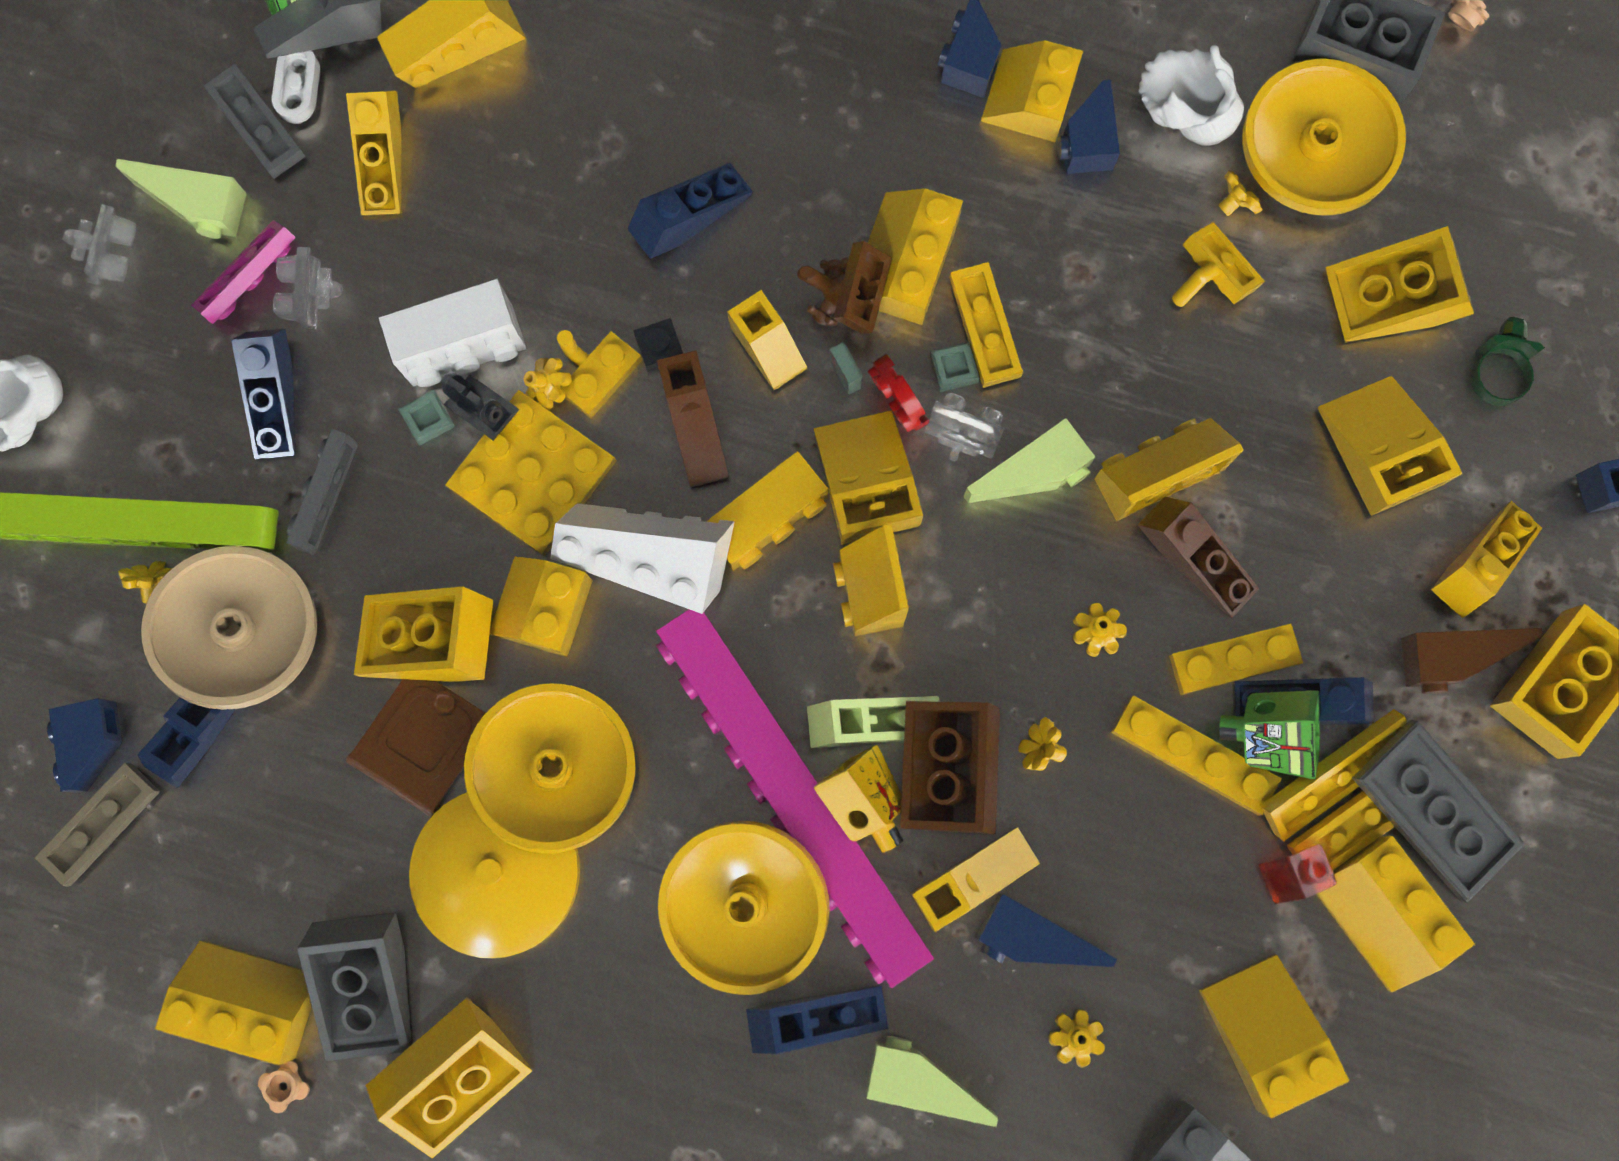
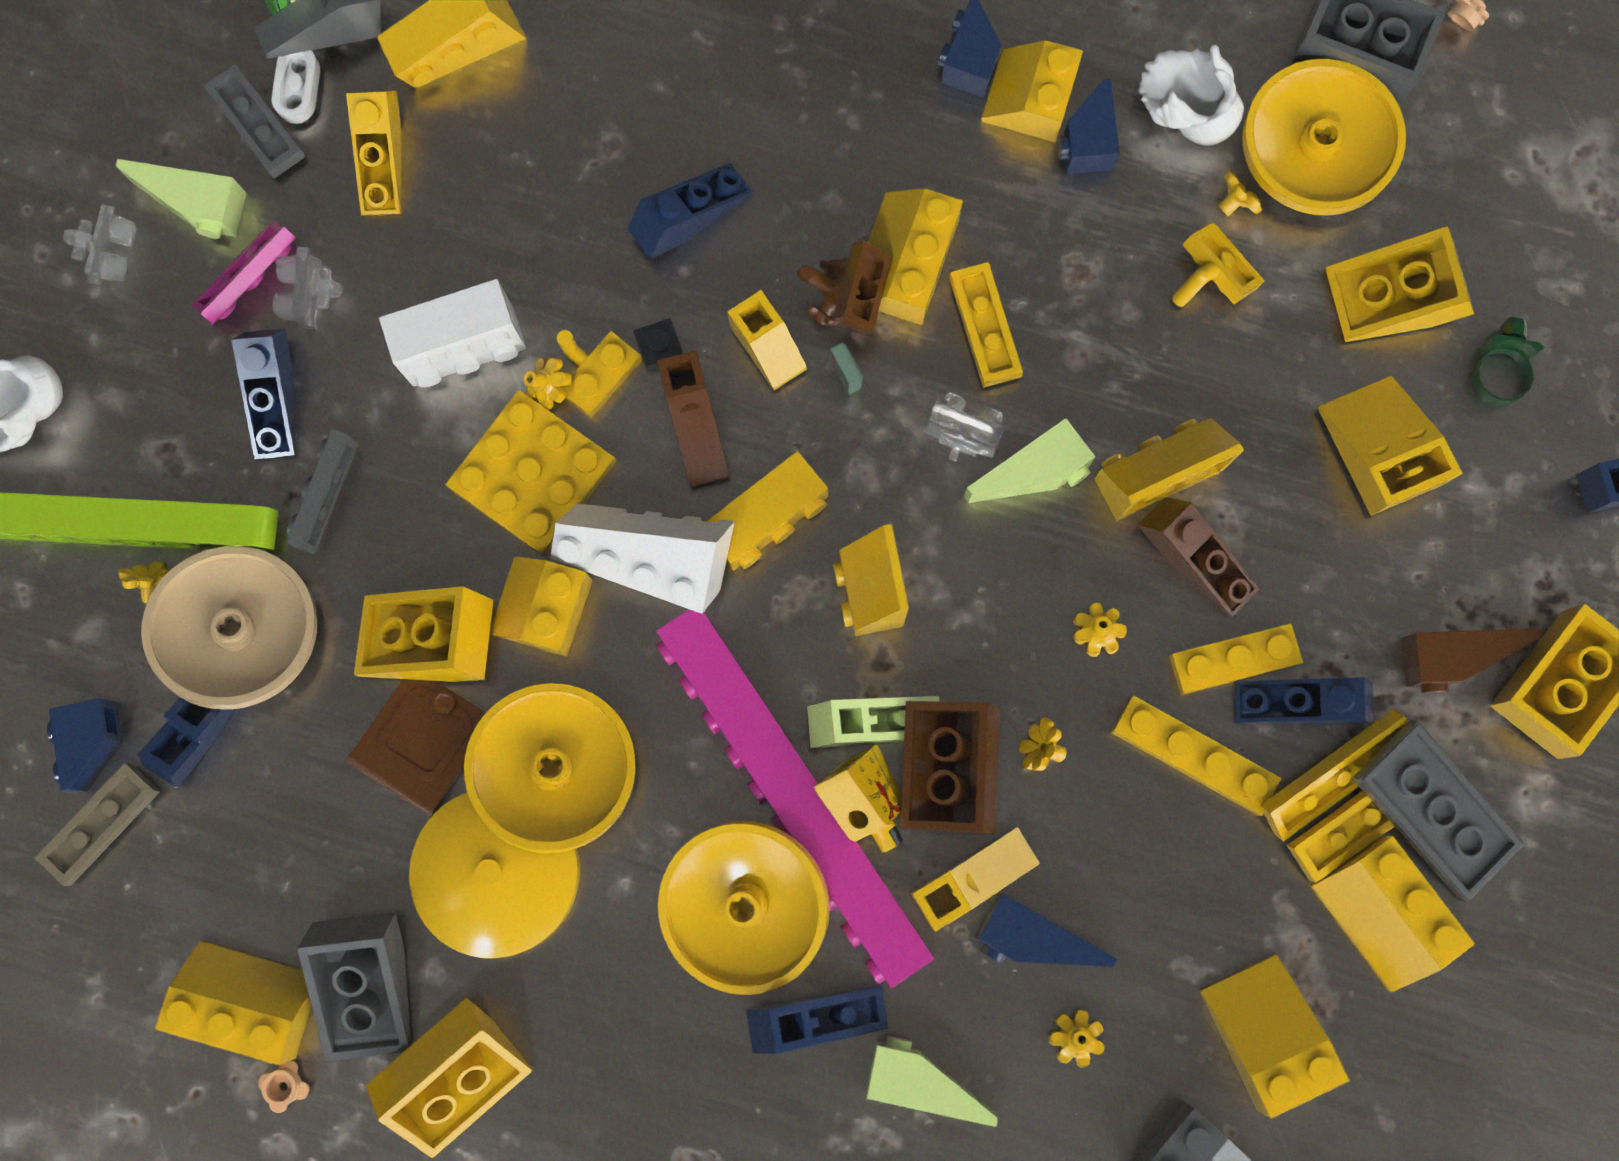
sand green tile [399,389,455,446] -> none
black hinge [441,373,519,441] -> none
yellow slope [813,410,923,545] -> none
red plate [867,354,930,432] -> none
sand green tile [930,342,979,392] -> none
bright green torso [1219,691,1320,779] -> none
clear red bracket [1258,845,1337,904] -> none
yellow slope [1431,500,1542,618] -> none

